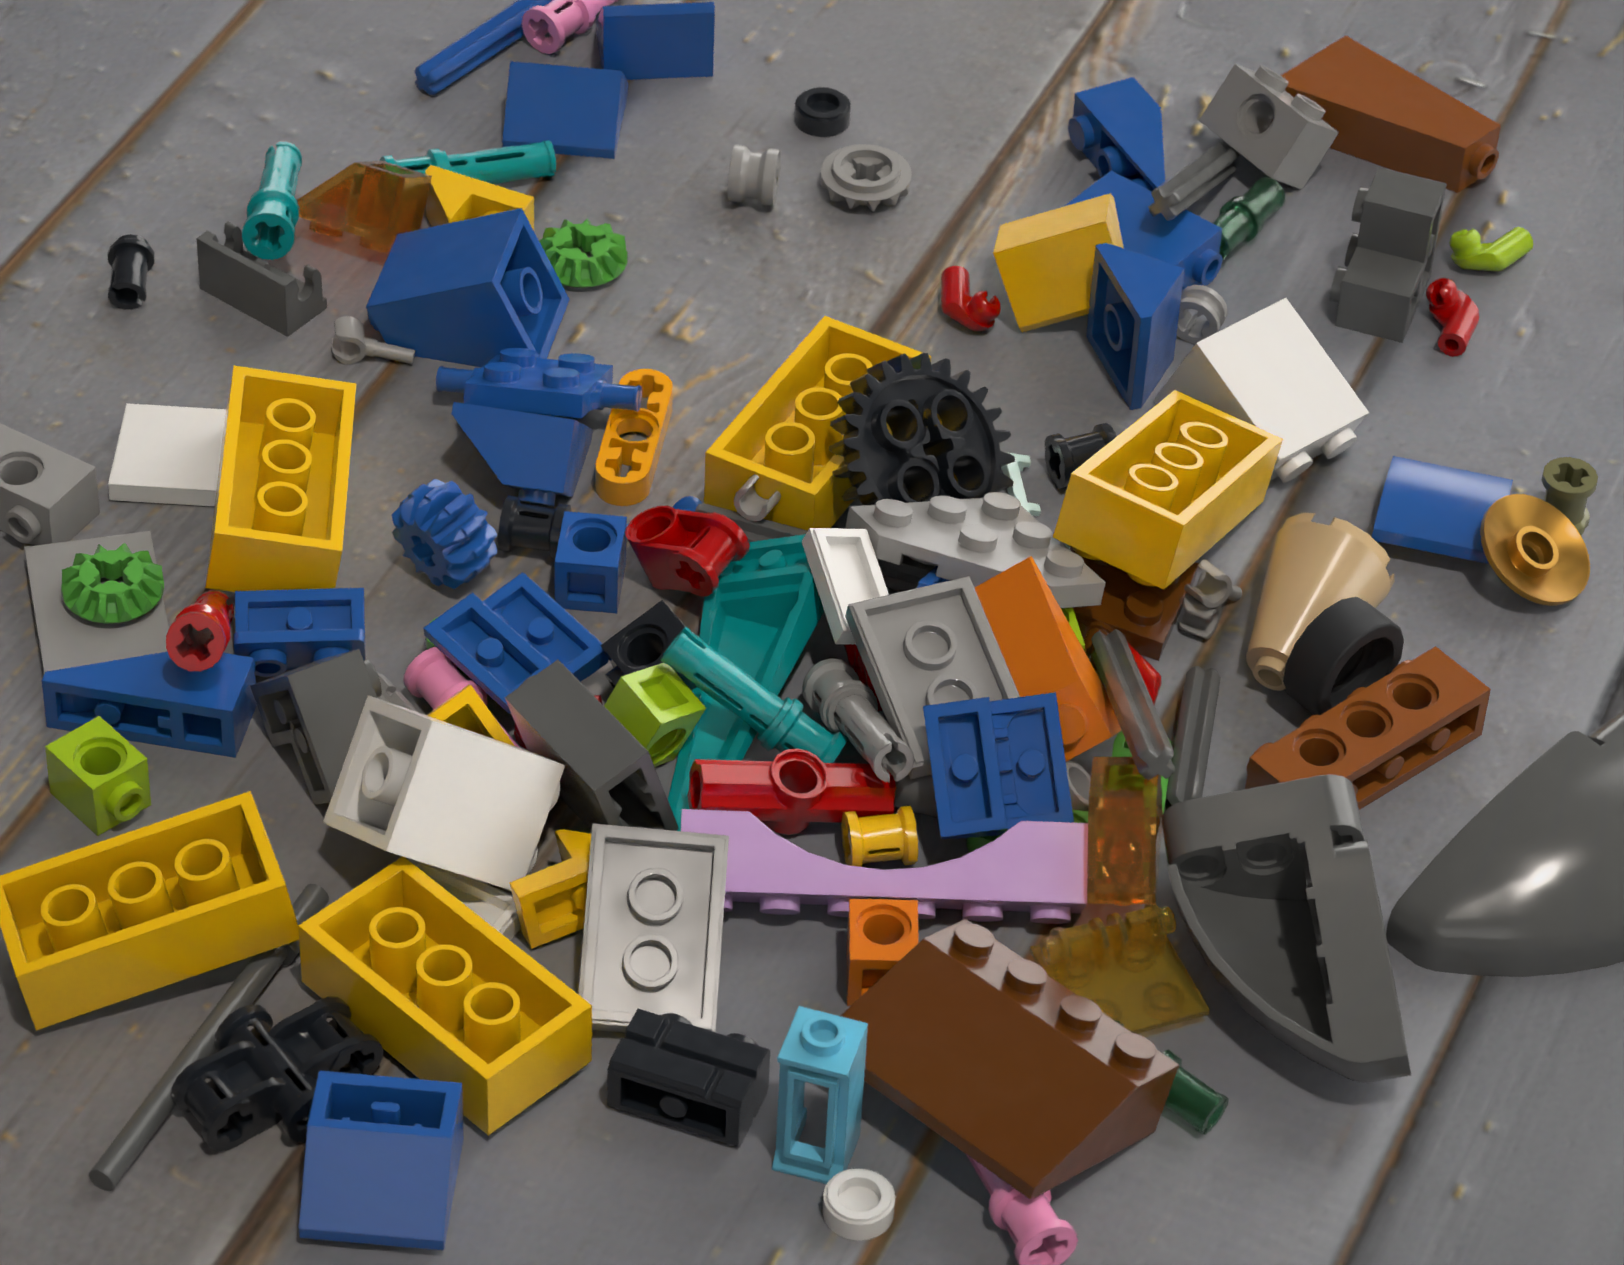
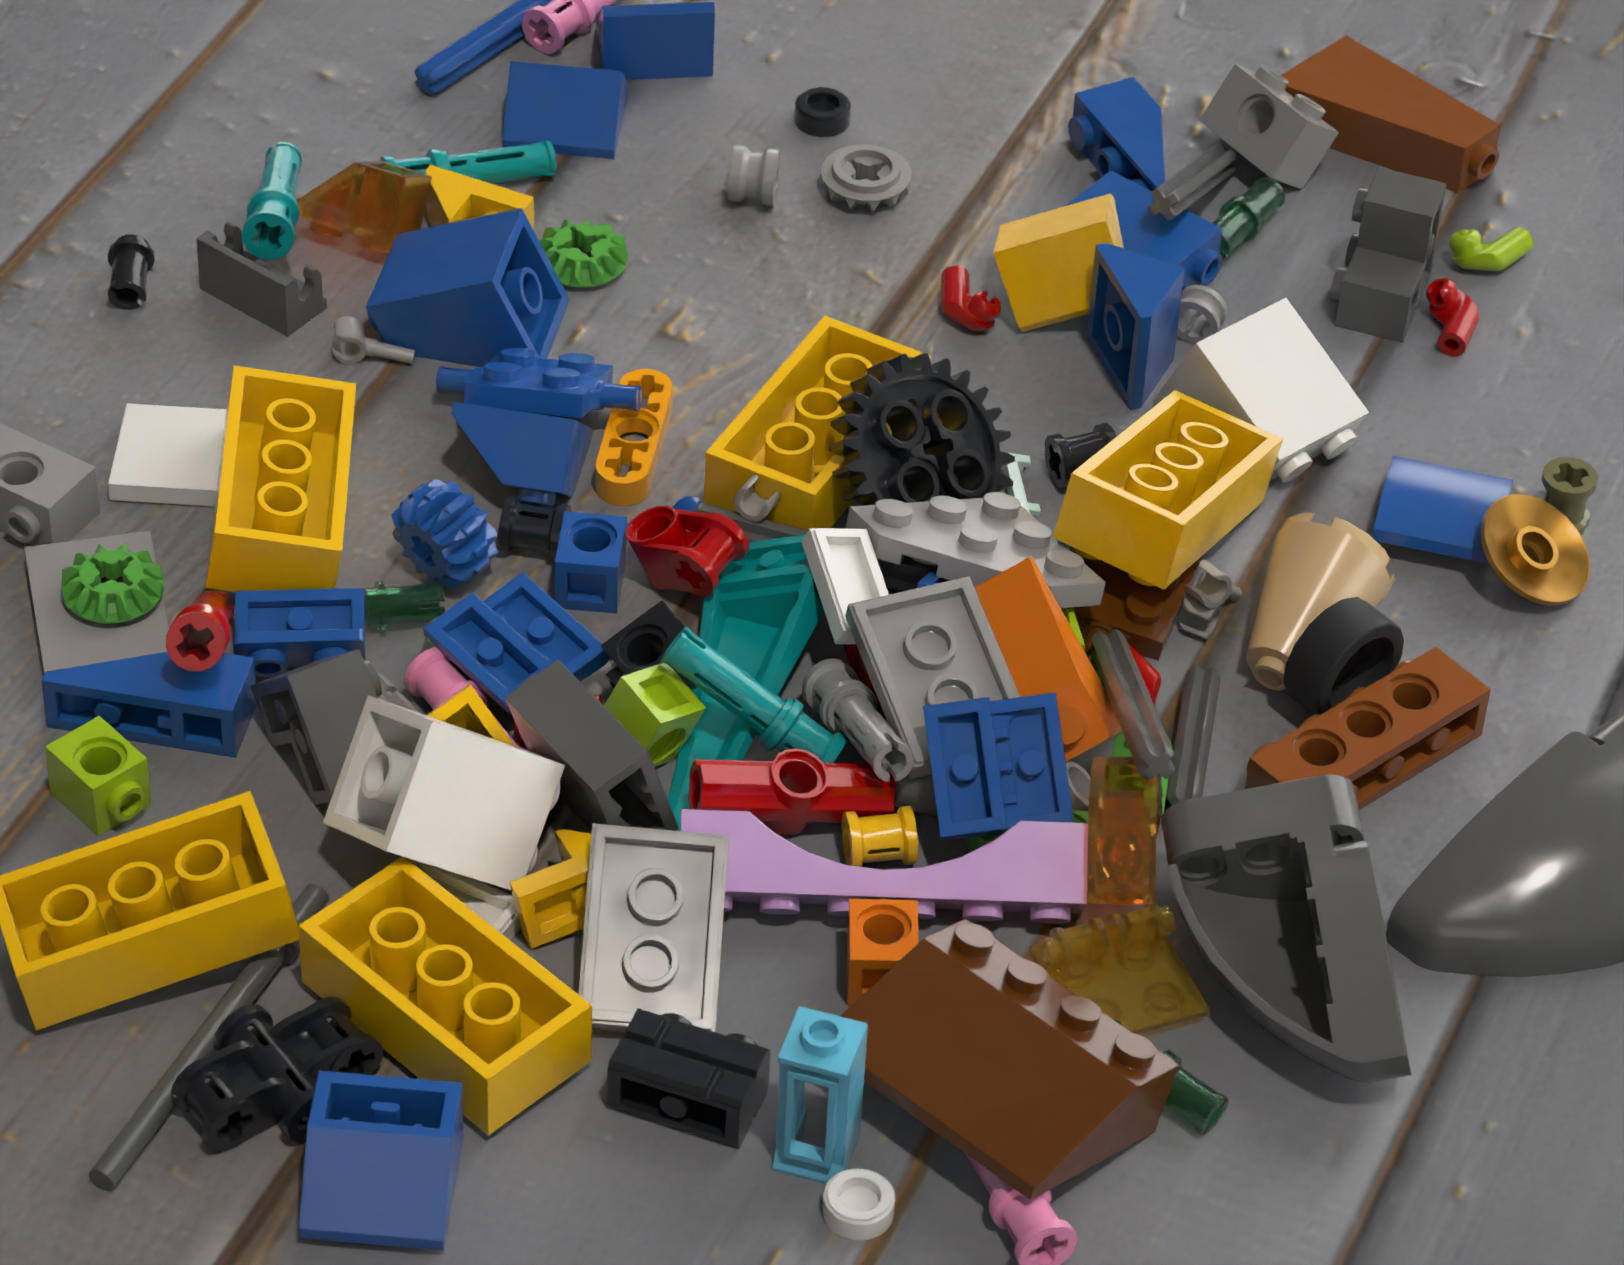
none -> clear green pin [364,581,445,631]

